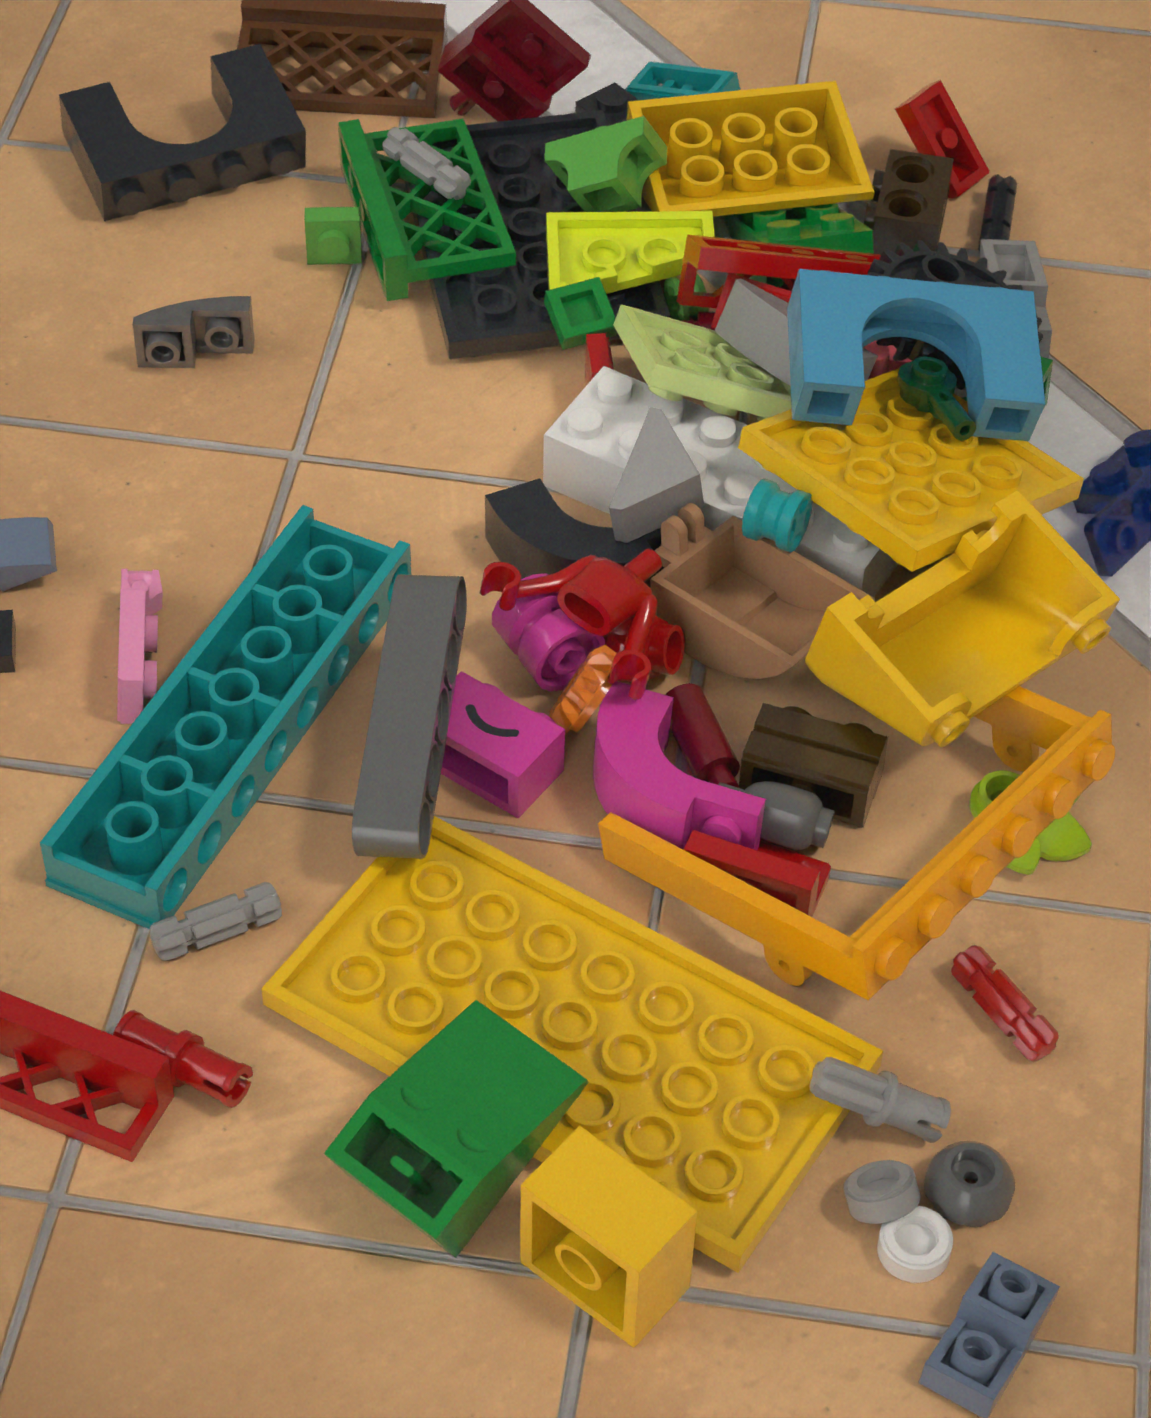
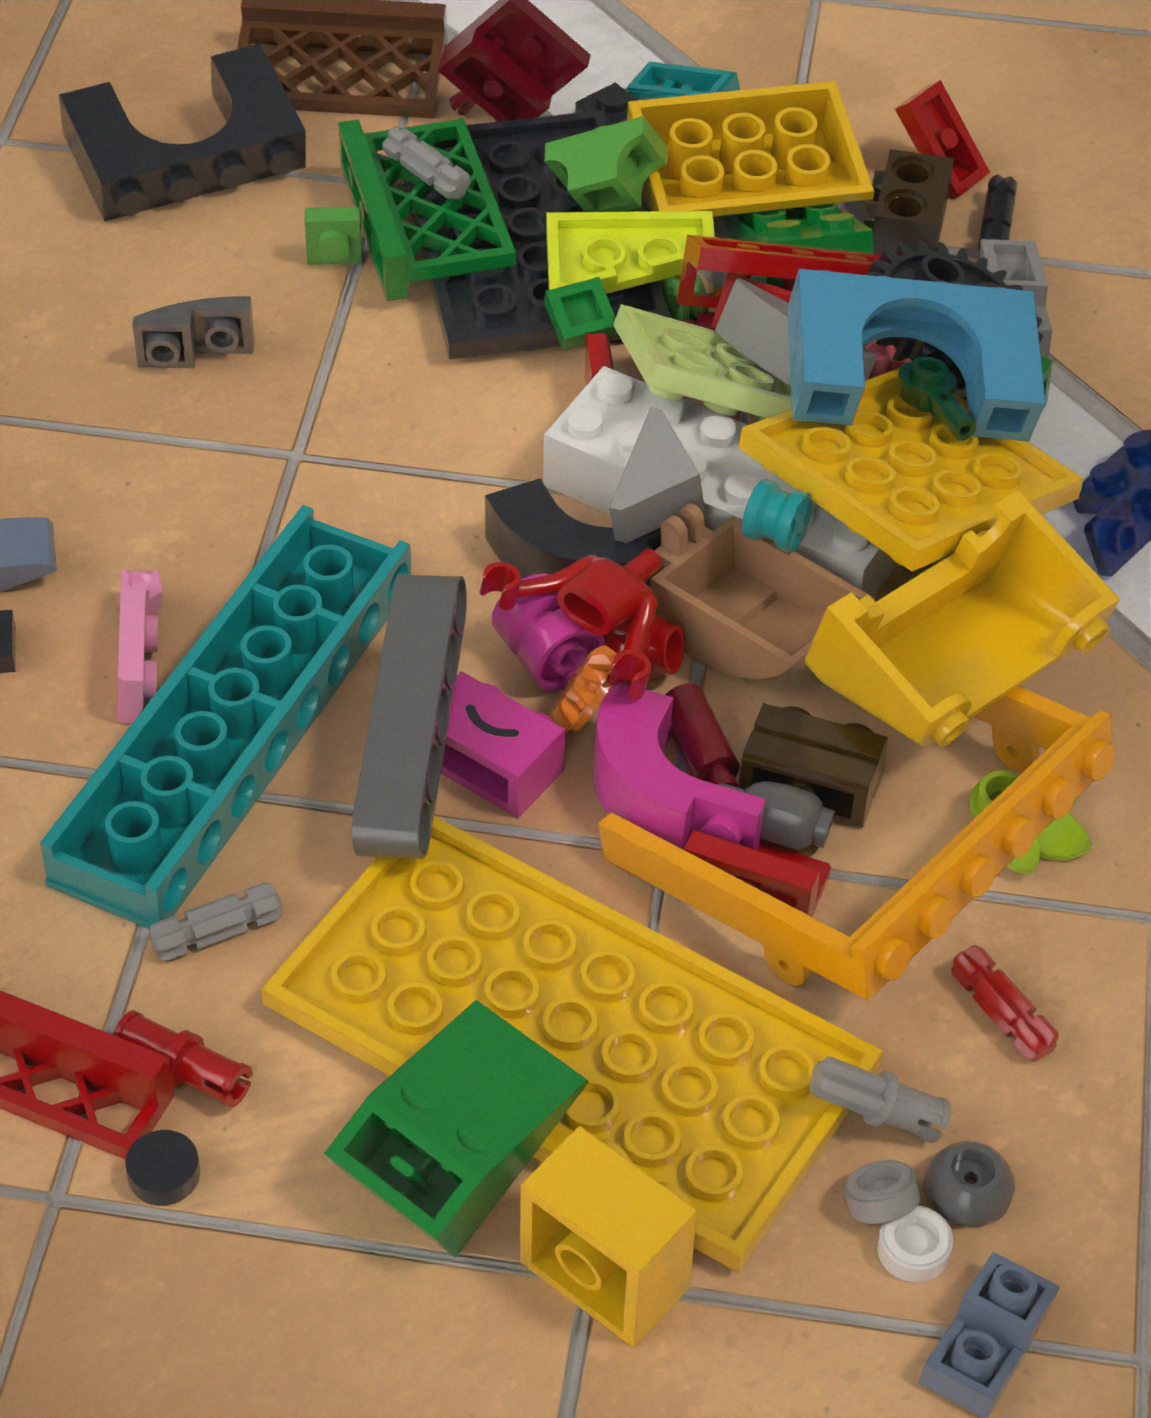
none -> black tile [125,1130,200,1205]

